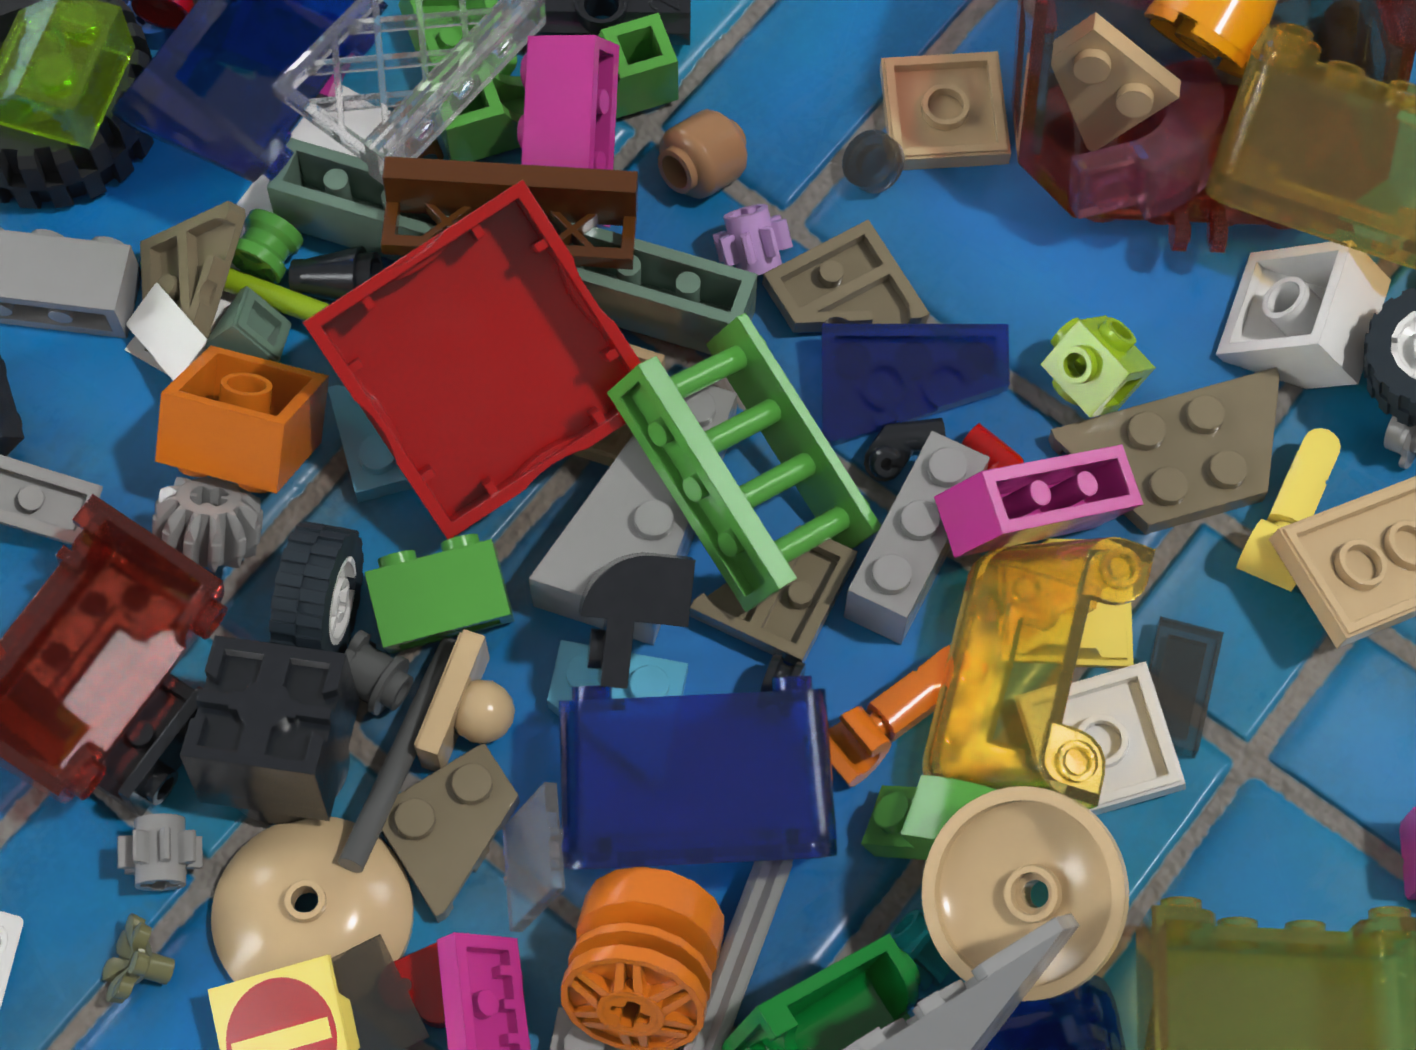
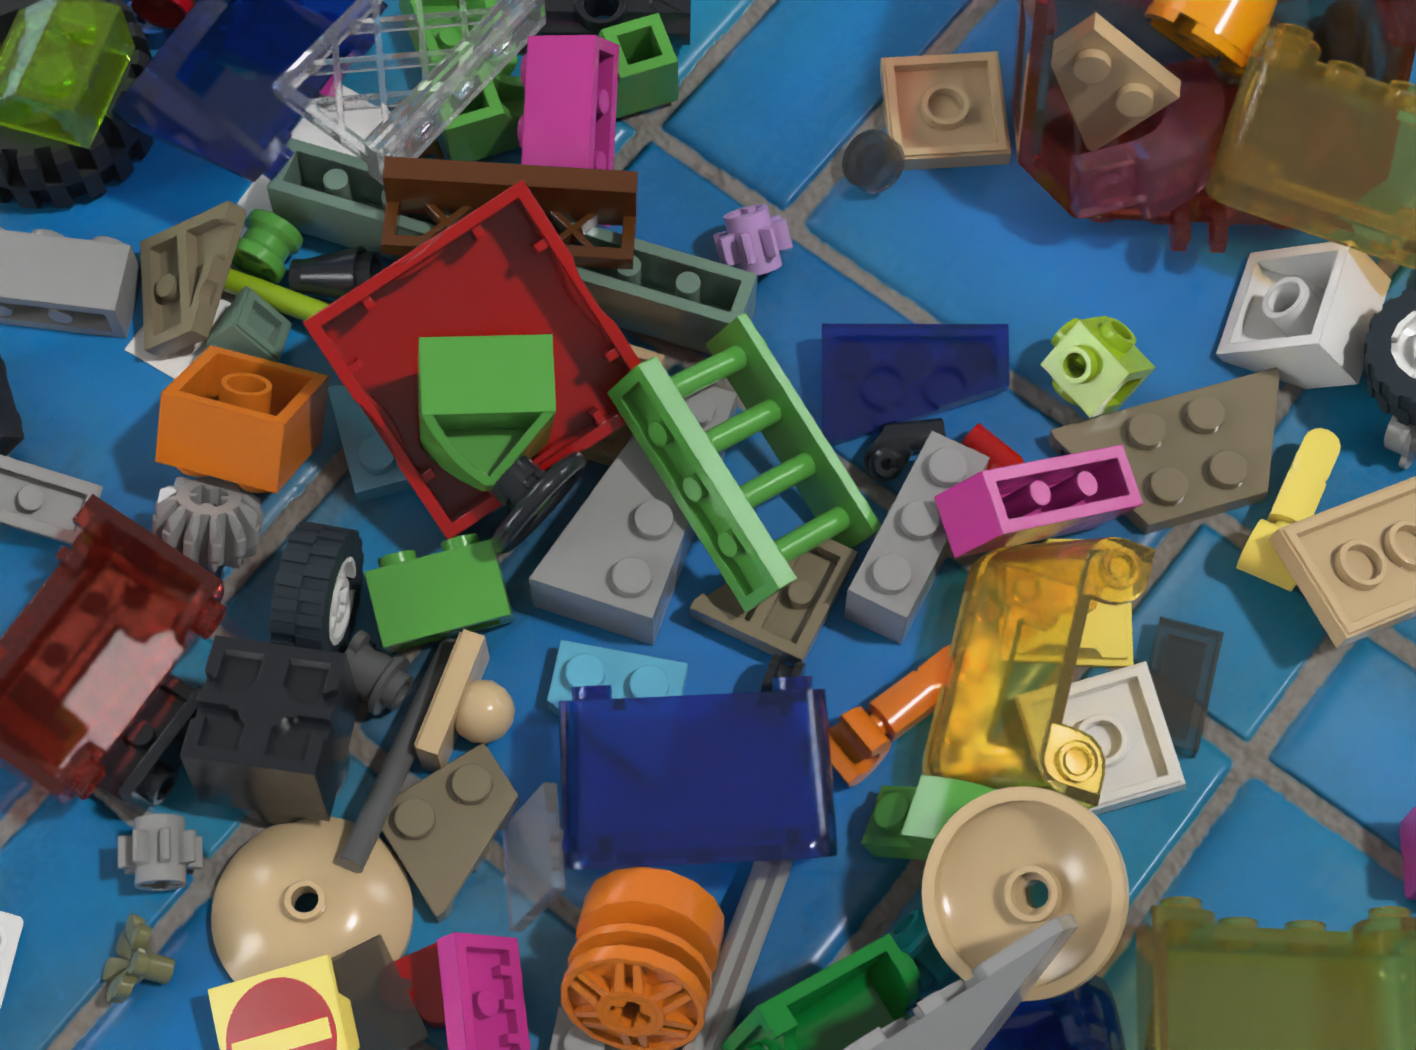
white sticker [126,283,207,380] -> none
black brick [578,552,696,689] -> none
medium nougat head [658,109,748,199] -> none
dark tan wing [762,219,930,333] -> none
none -> bright green piece [417,334,587,554]

